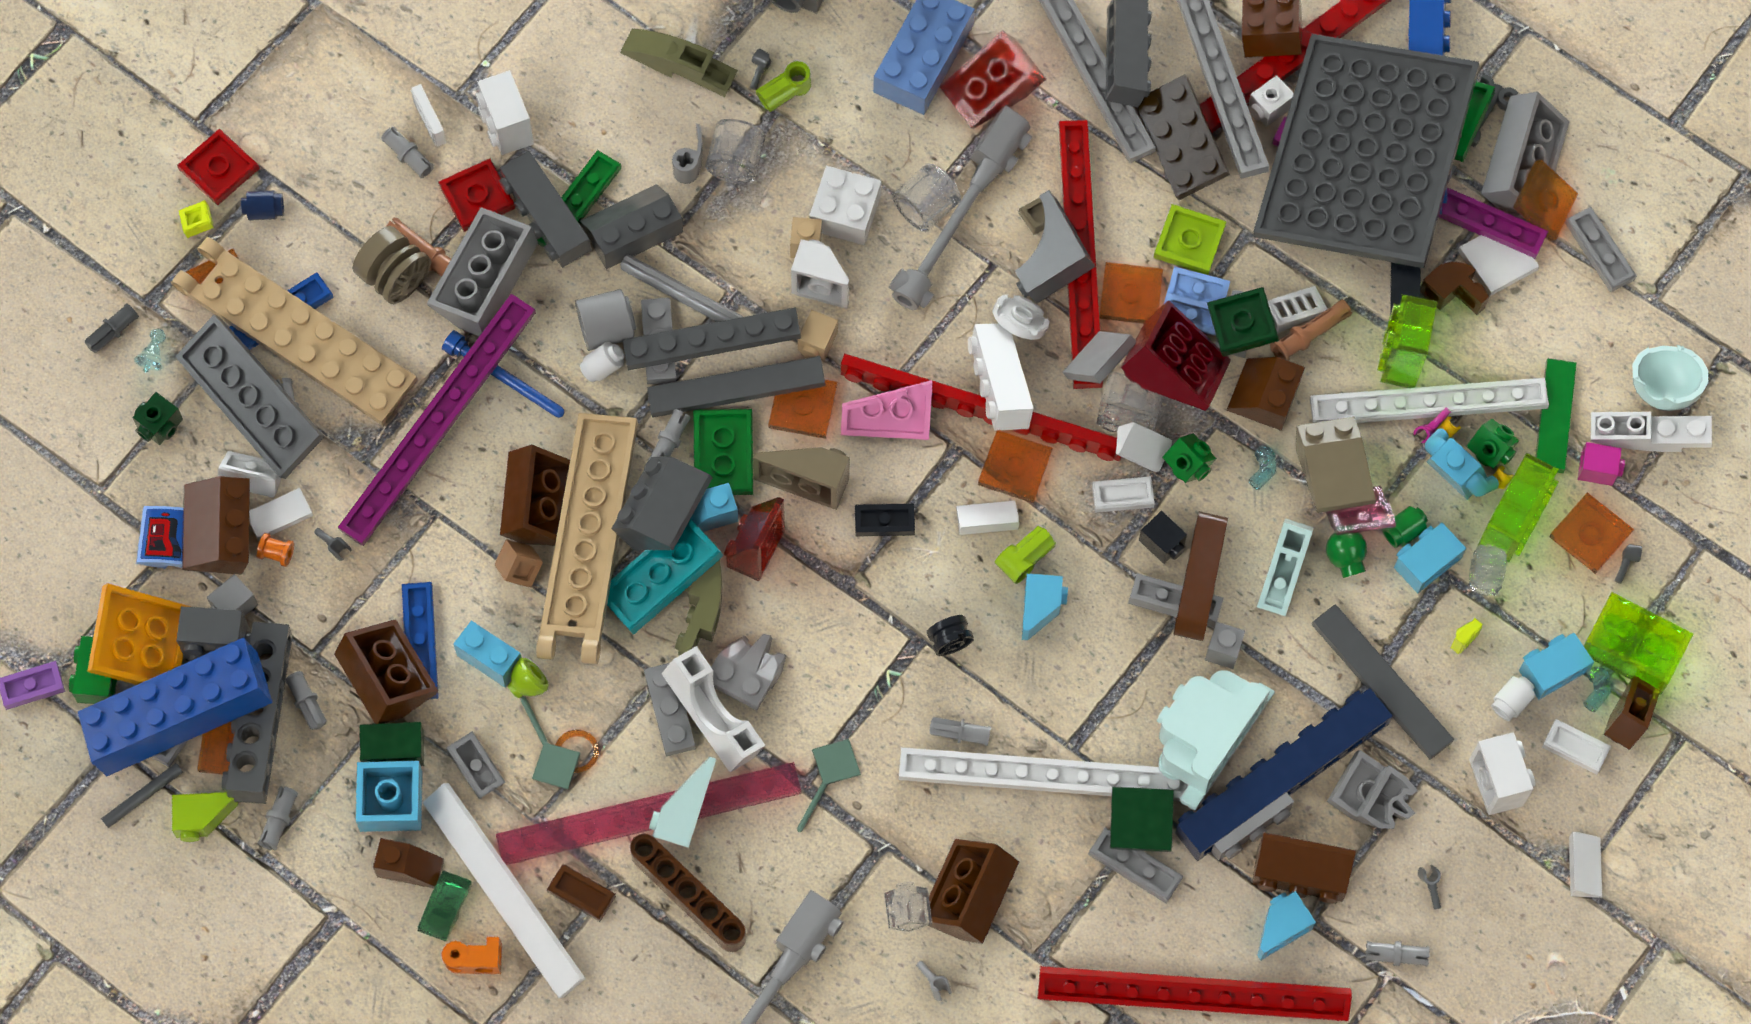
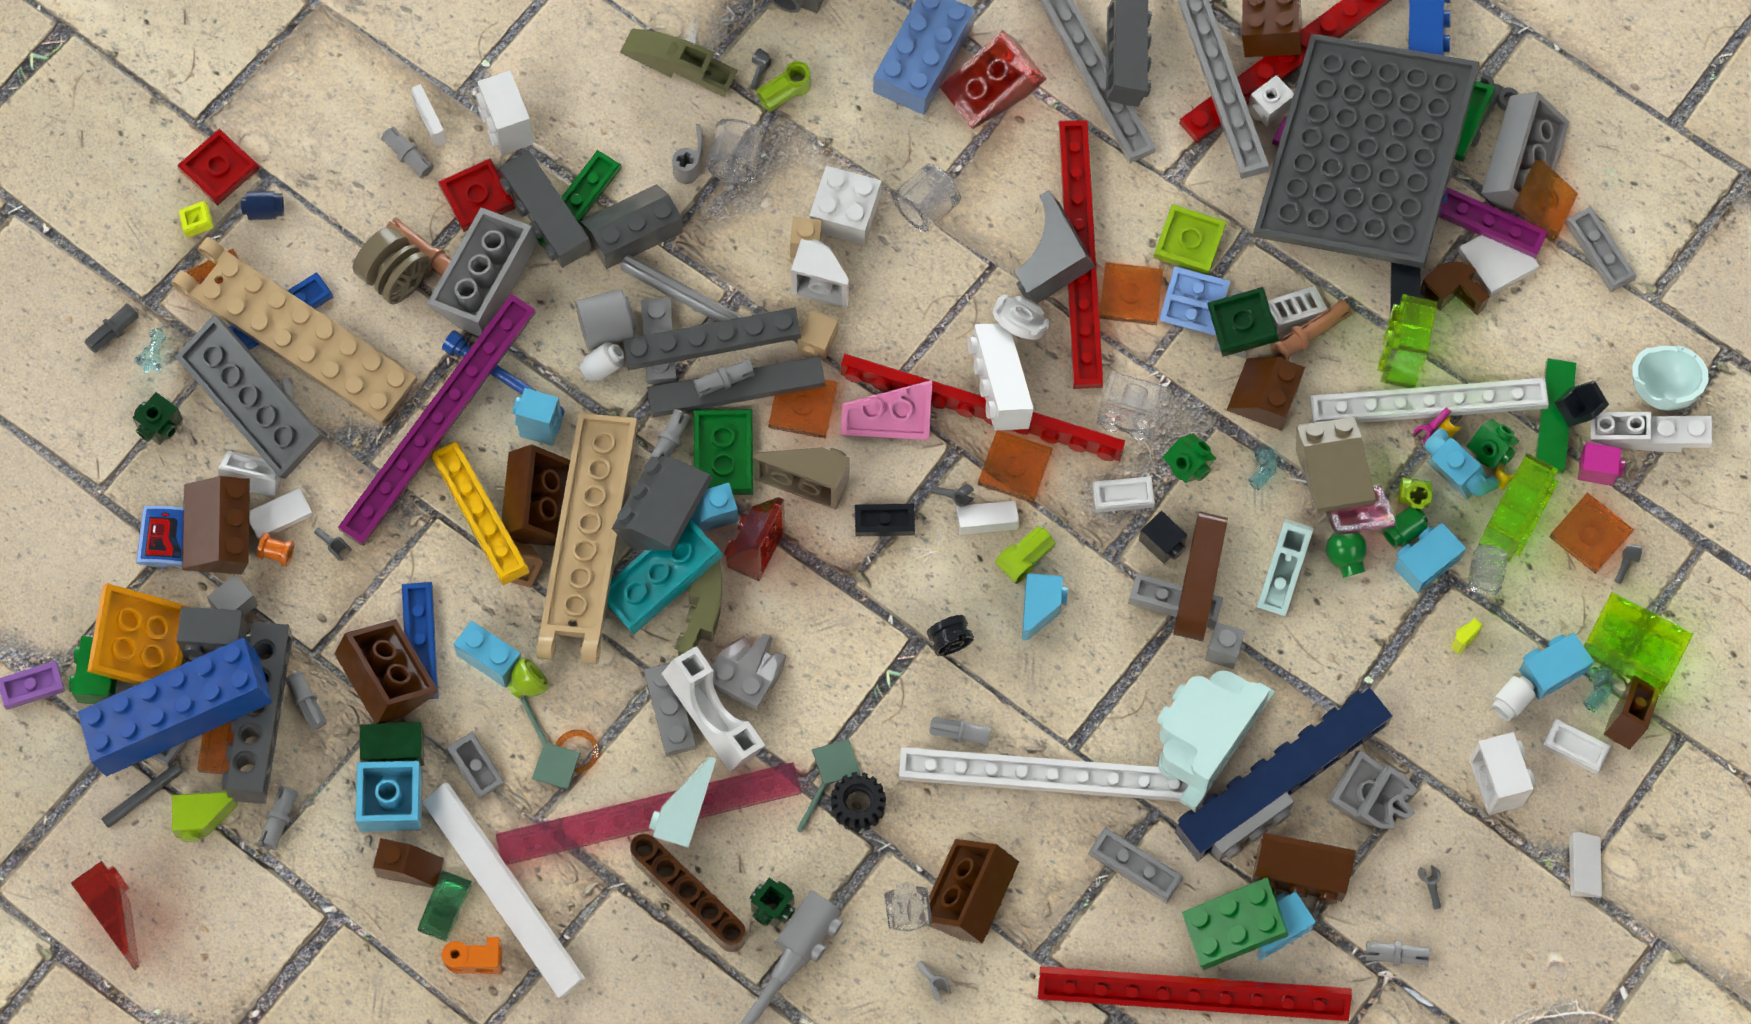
reddish brown tile [547,864,616,922] -> none
light grey bar [889,106,1032,310] -> none
dark tan tile [1018,197,1045,235] -> none
light grey tile [1063,331,1136,383] -> none
dark green tile [1110,787,1174,852] -> none
white slope [1116,422,1172,472] -> none
dark red slope [1121,300,1231,411] -> none
plate [1137,75,1230,200] -> none
dark grey tile [1312,604,1454,760] -> none
none -> clear red slope [71,861,140,970]
none -> yellow tile [430,441,530,586]
none -> medium azure brick [513,388,562,446]
none -> light grey pin [693,358,755,398]
none -> dark green brick [750,877,796,928]
none -> black tyre [831,772,886,832]
none -> dark grey hand [931,484,974,507]
none -> green plate [1182,878,1290,970]
none -> lime piece [1398,477,1433,509]
none -> black panel [1554,380,1609,427]

